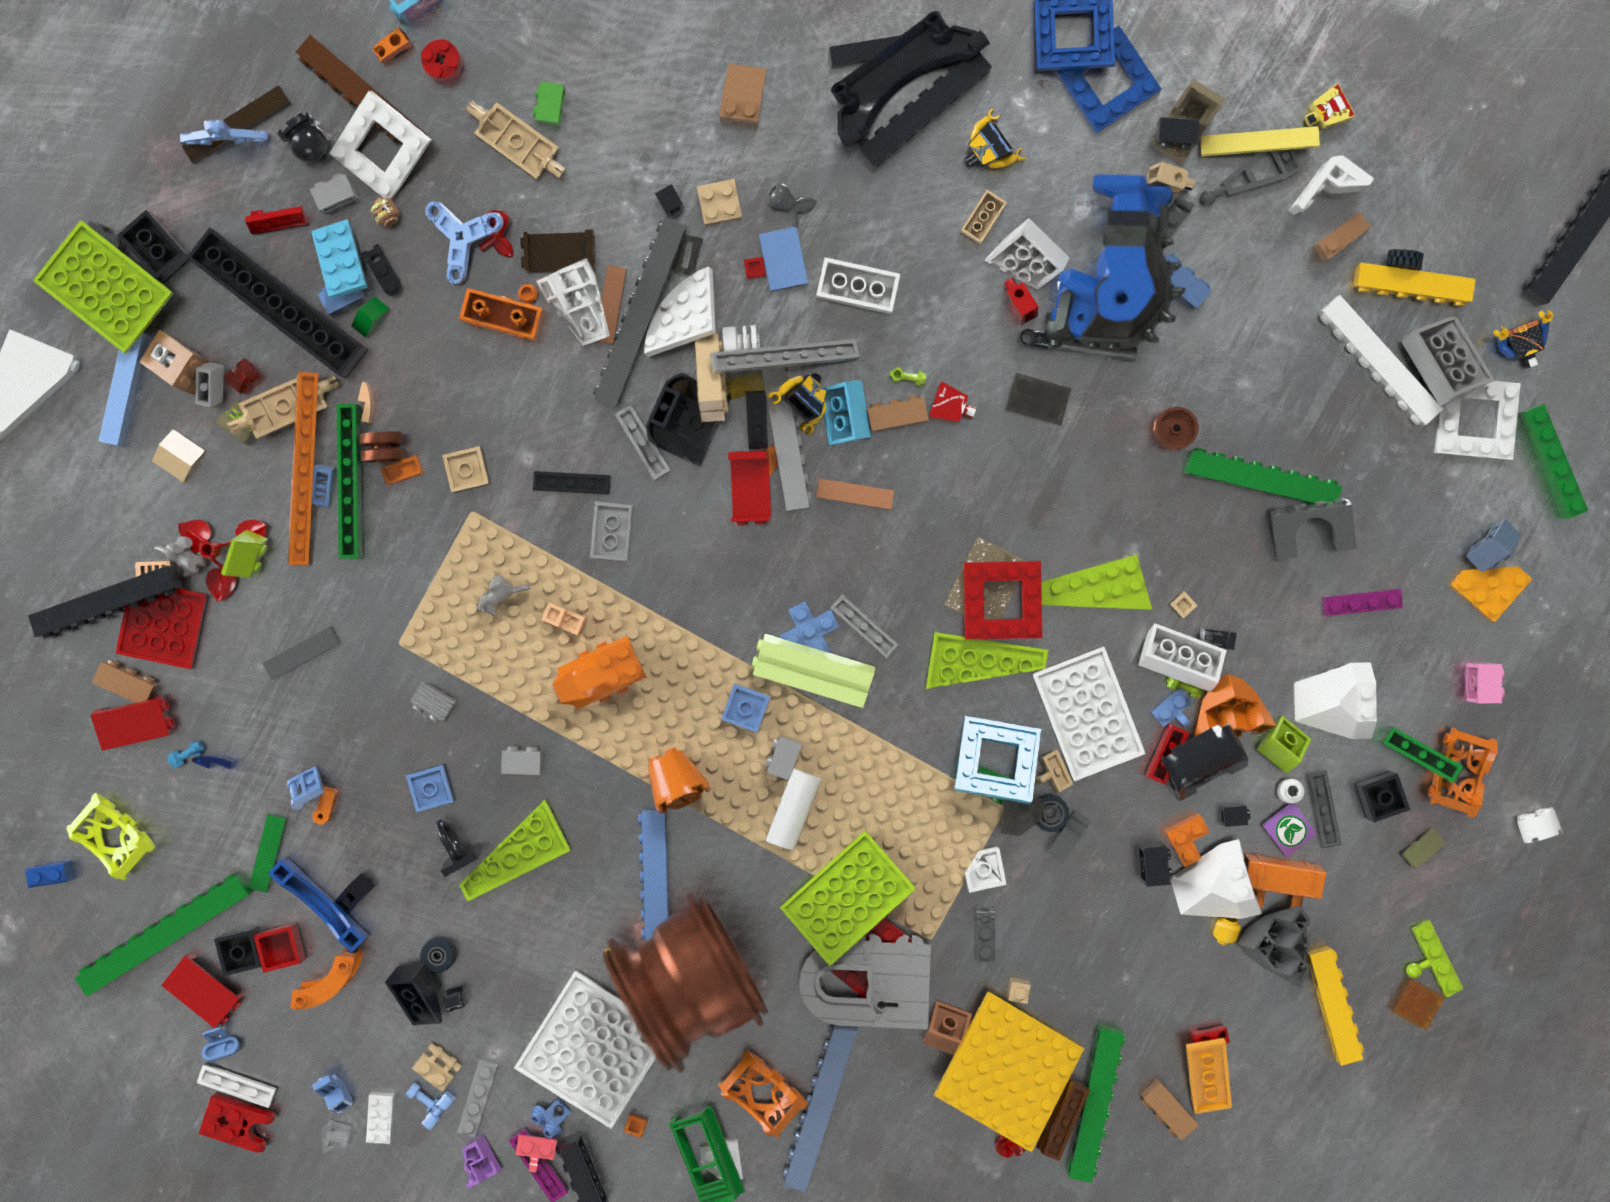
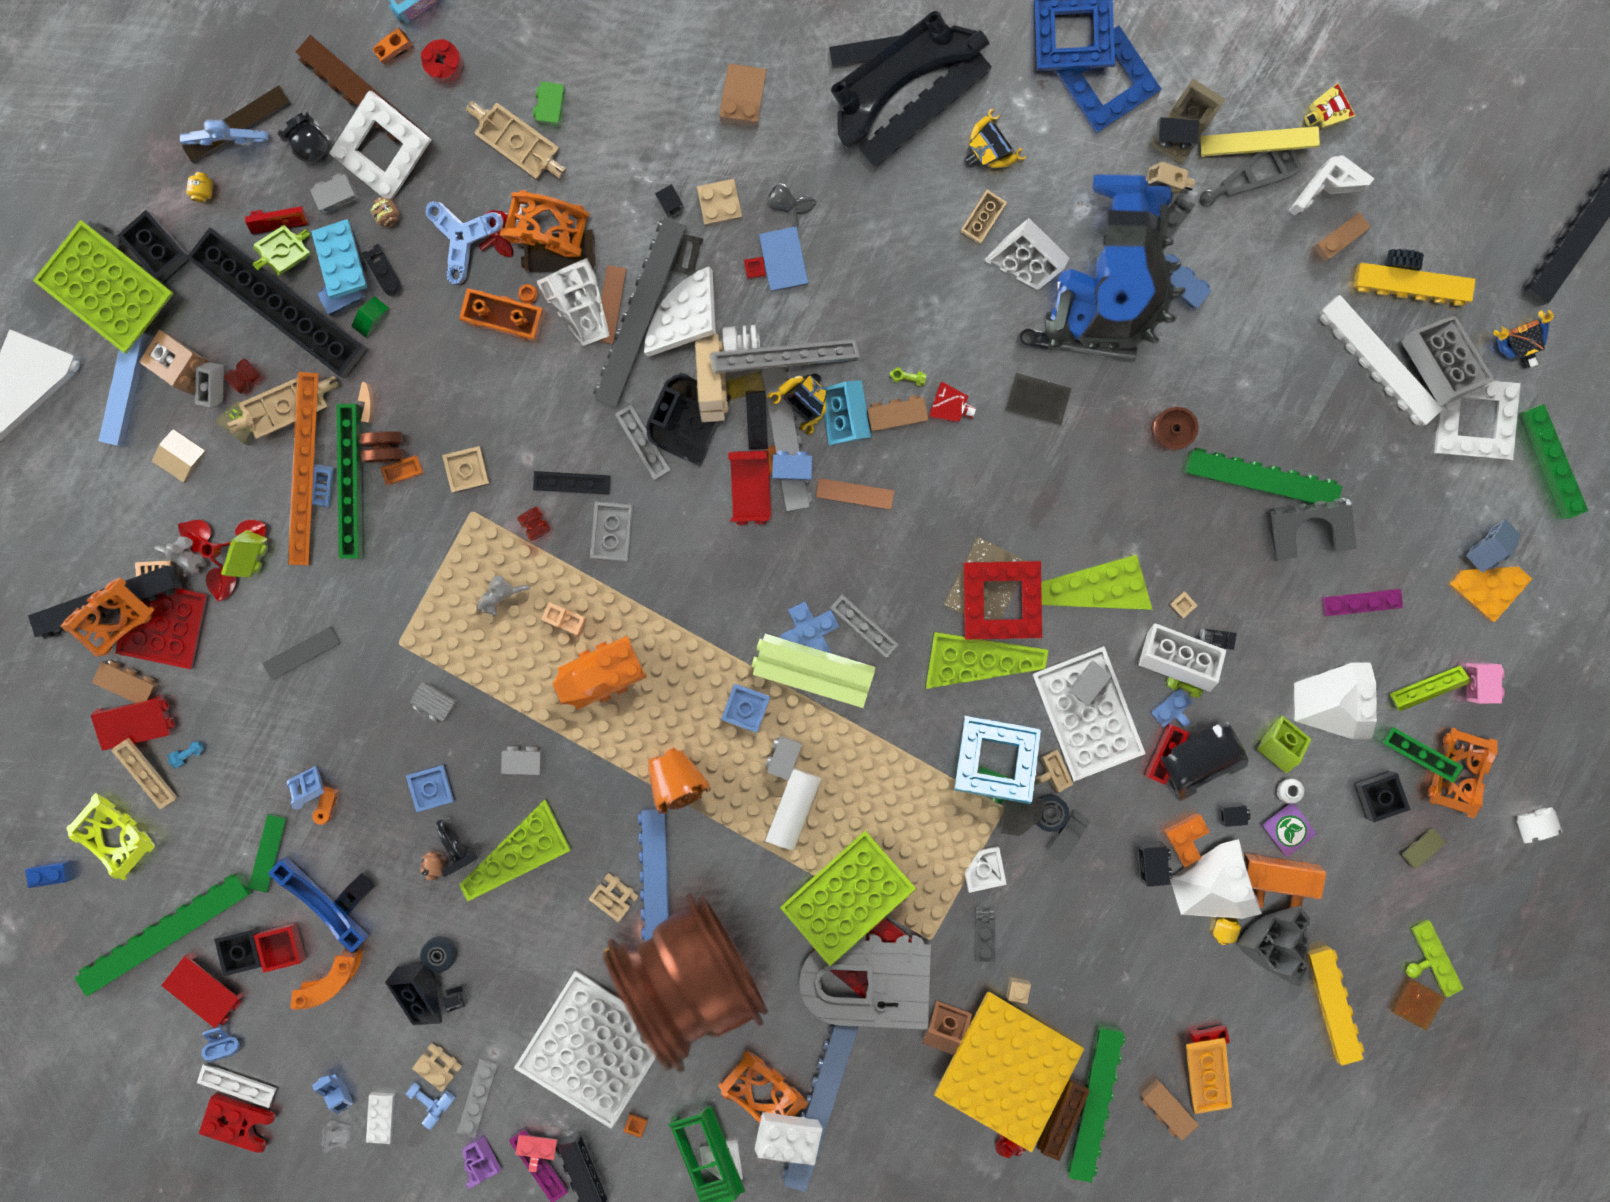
clear blue slope [192,755,238,769] -> none
medium blue bracket [530,1098,571,1139] -> none
white brick [816,258,900,315] -> none
red torso [1004,277,1039,326] -> none
orange brick [1195,674,1276,737] -> none
dark grey tile [1306,769,1342,849] -> none
none -> orange fence [60,577,154,657]
none -> tan plate [111,738,177,809]
none -> yellow head [186,172,213,202]
none -> lime plate [253,225,310,276]
none -> nougat head [420,851,446,880]
none -> orange fence [500,190,590,257]
none -> clear red wheel [517,506,552,542]
none -> tan plate [588,873,638,923]
none -> white brick [755,1112,823,1165]
none -> medium blue brick [772,451,812,480]
none -> light grey brick [1068,661,1112,706]
none -> lime plate [1390,665,1470,712]

